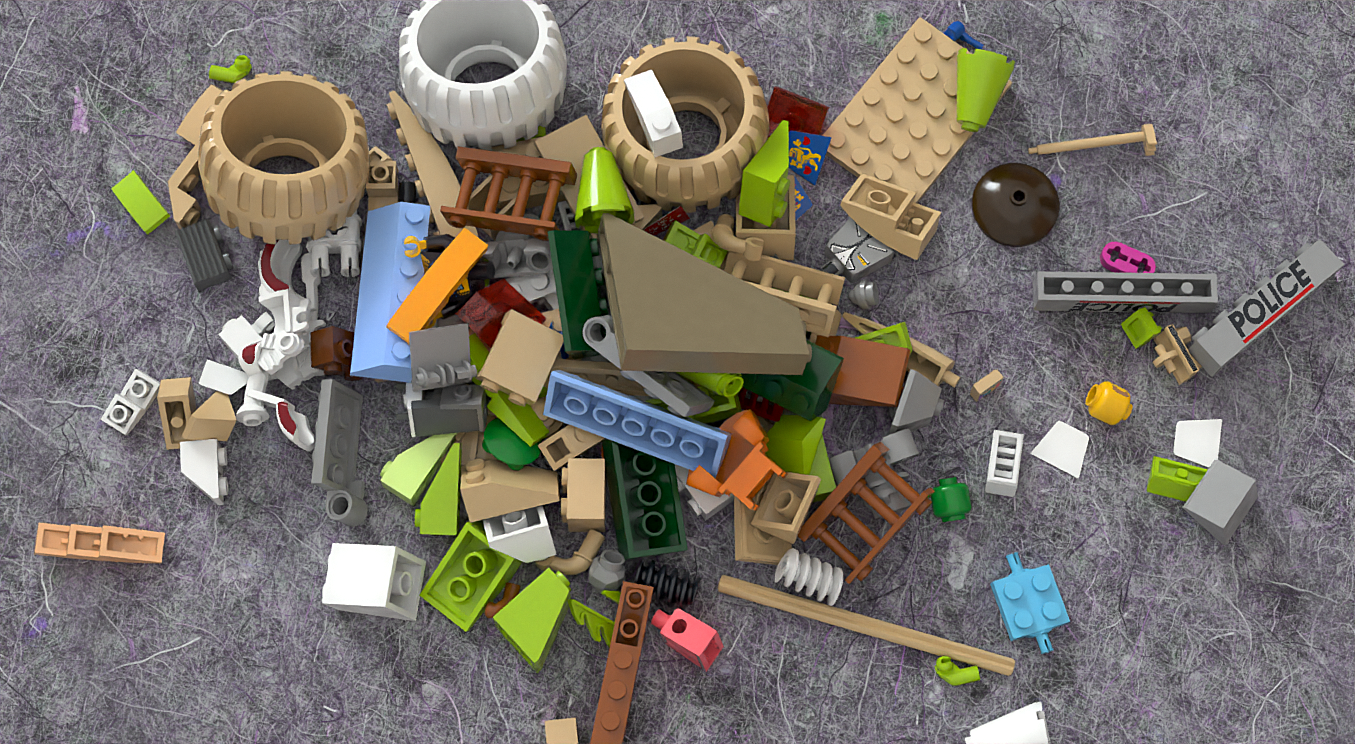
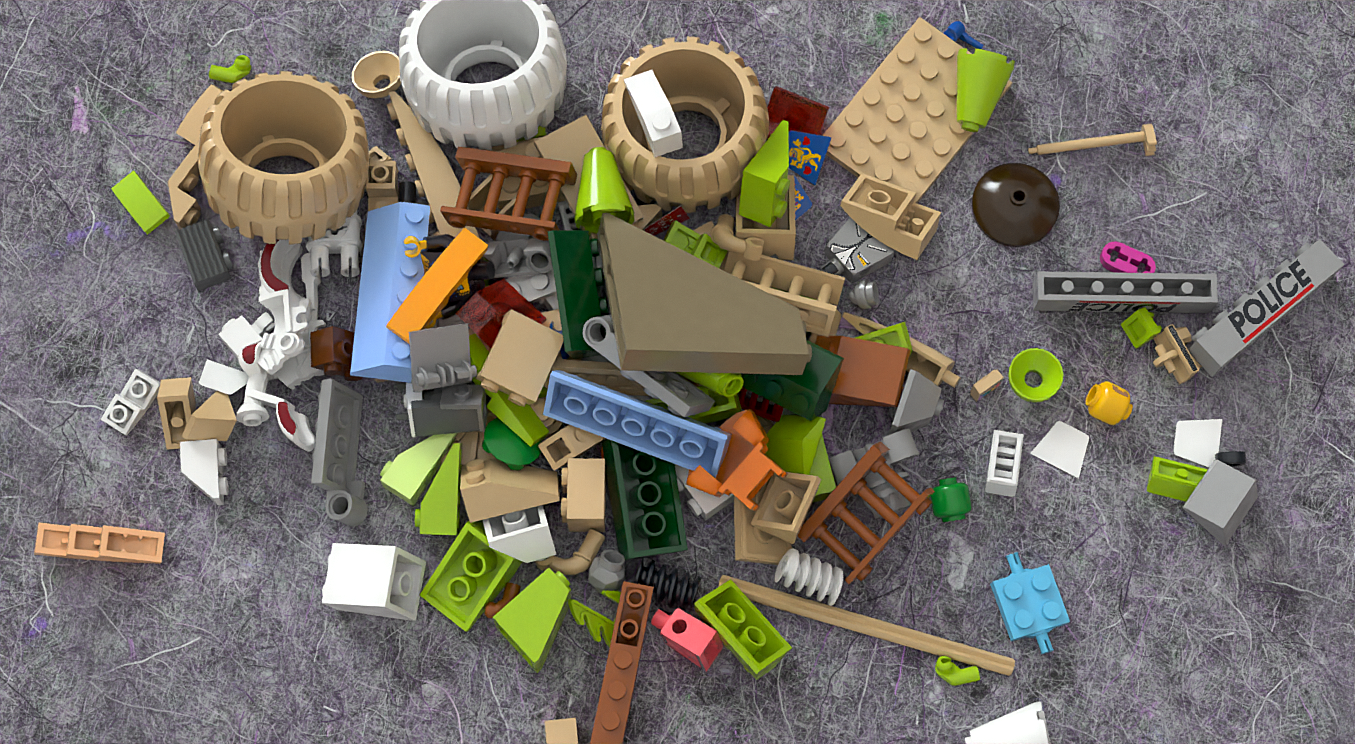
none -> tan piece [352,51,401,98]
none -> lime slope [694,579,792,680]
none -> lime piece [1008,348,1063,403]
none -> black tile [1215,451,1246,467]

